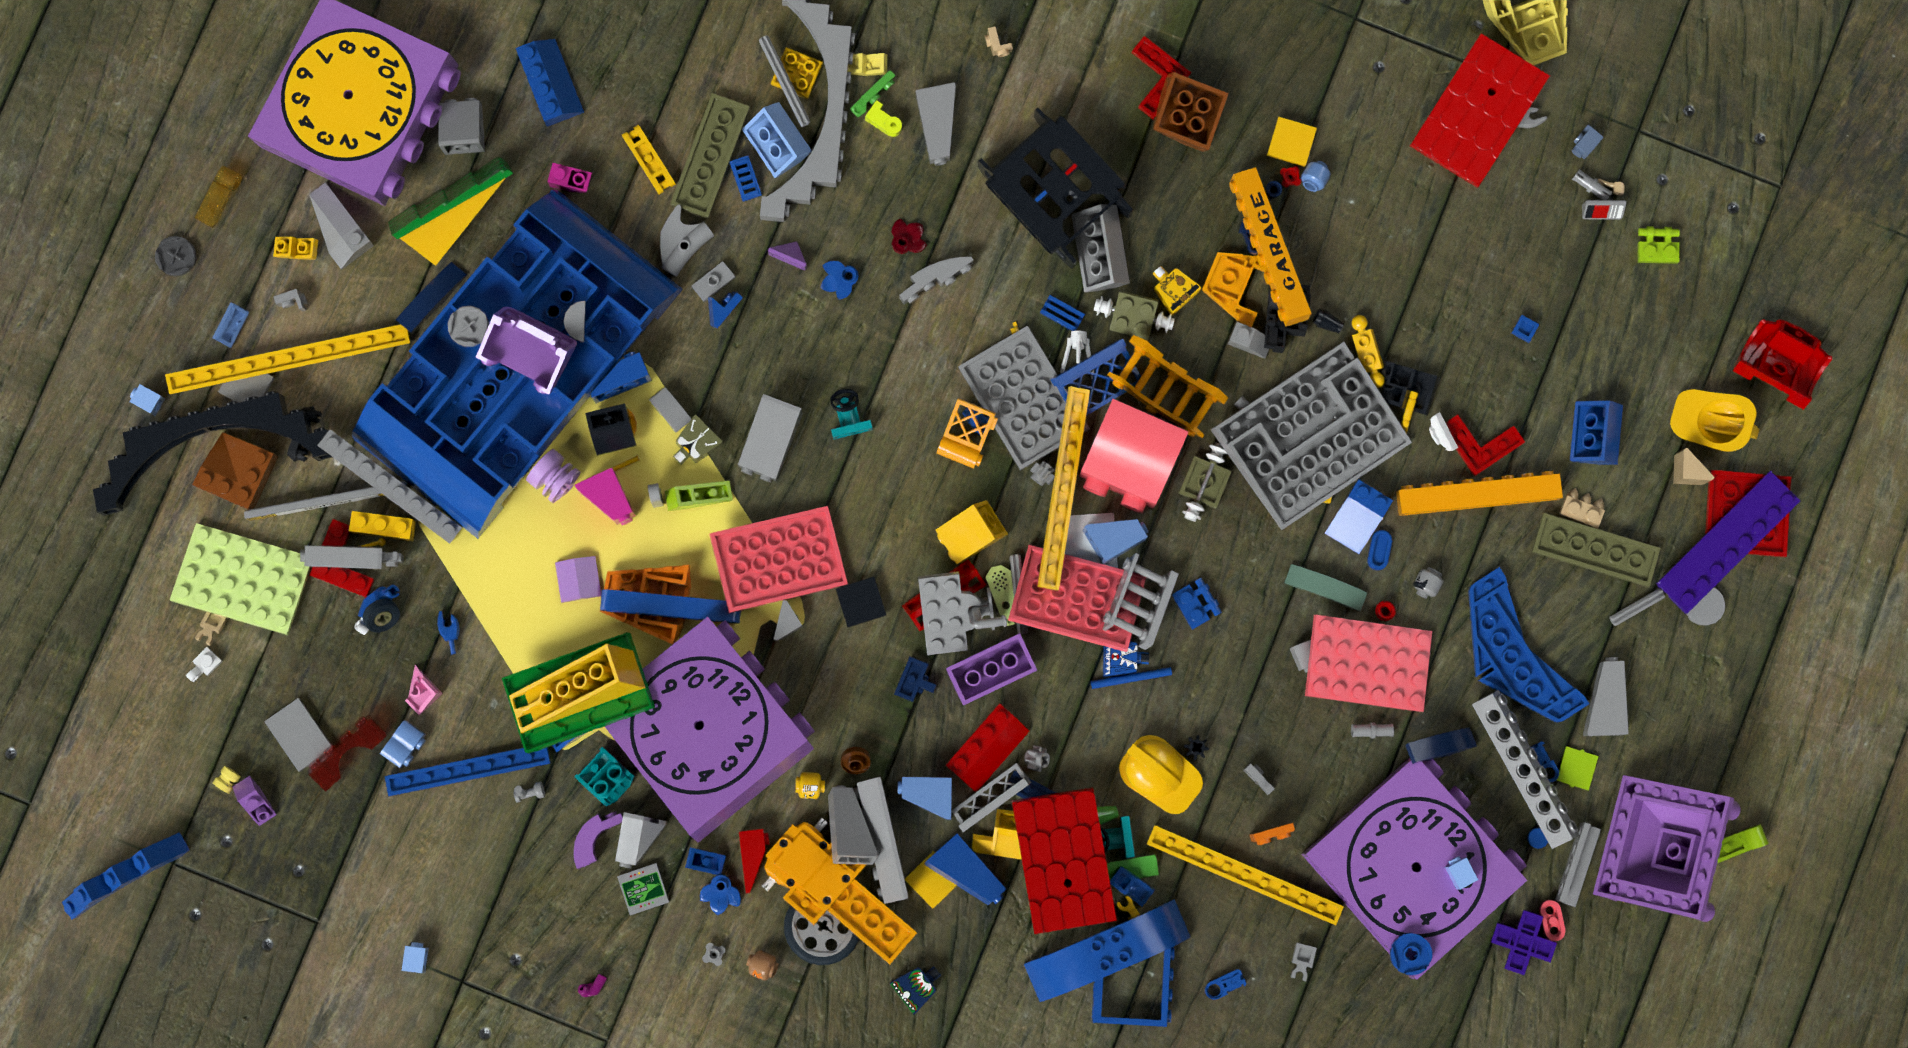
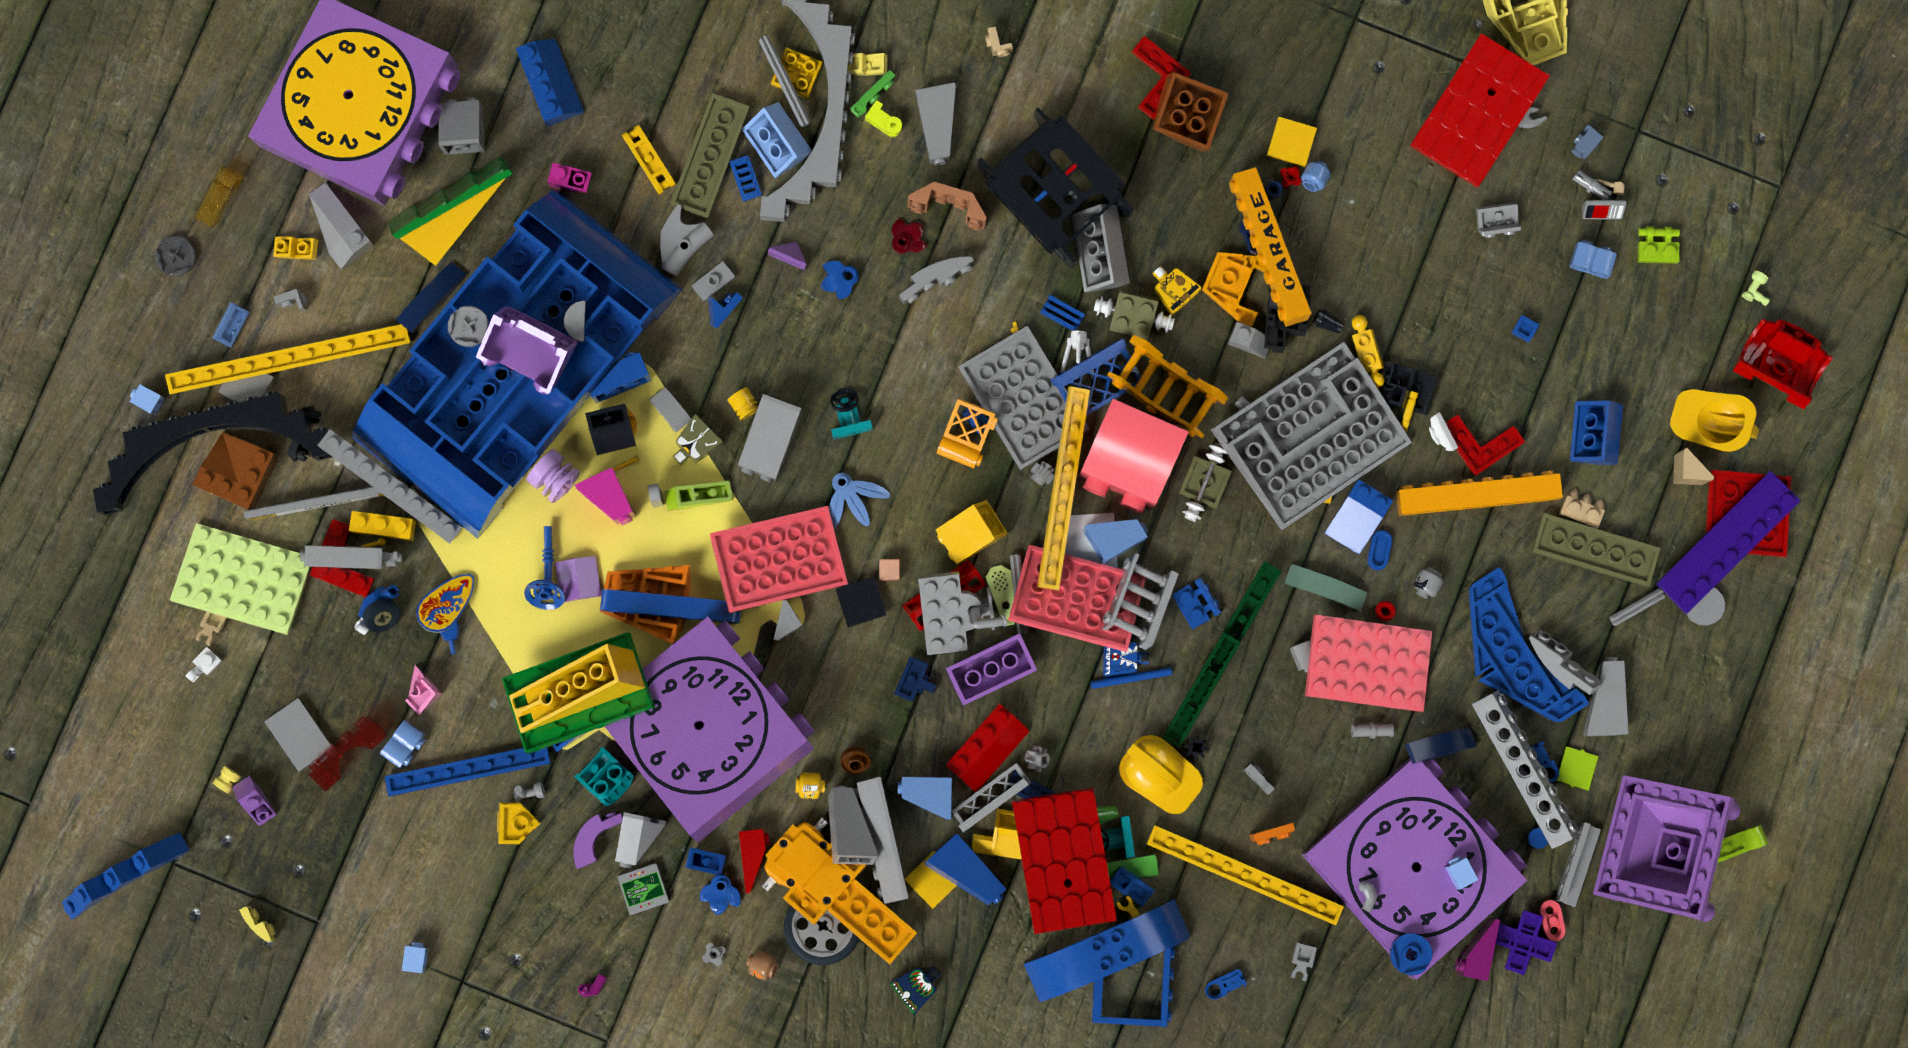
none -> light yellow slope [240,906,276,942]
none -> shield [416,574,474,633]
none -> yellow plate [497,802,541,844]
none -> blue dish [524,526,565,610]
none -> yellow piece [727,387,759,421]
none -> medium blue plant [829,473,890,530]
none -> slope [879,559,900,581]
none -> nougat slope [908,182,986,231]
none -> dark green slope [1162,561,1282,748]
none -> light grey arm [1359,881,1377,912]
none -> magenta slope [1455,918,1500,981]
none -> light grey bracket [1476,202,1521,238]
none -> light grey slope [1529,630,1602,695]
none -> medium blue brick [1569,240,1617,279]
none -> yellowish green piece [1742,270,1770,306]

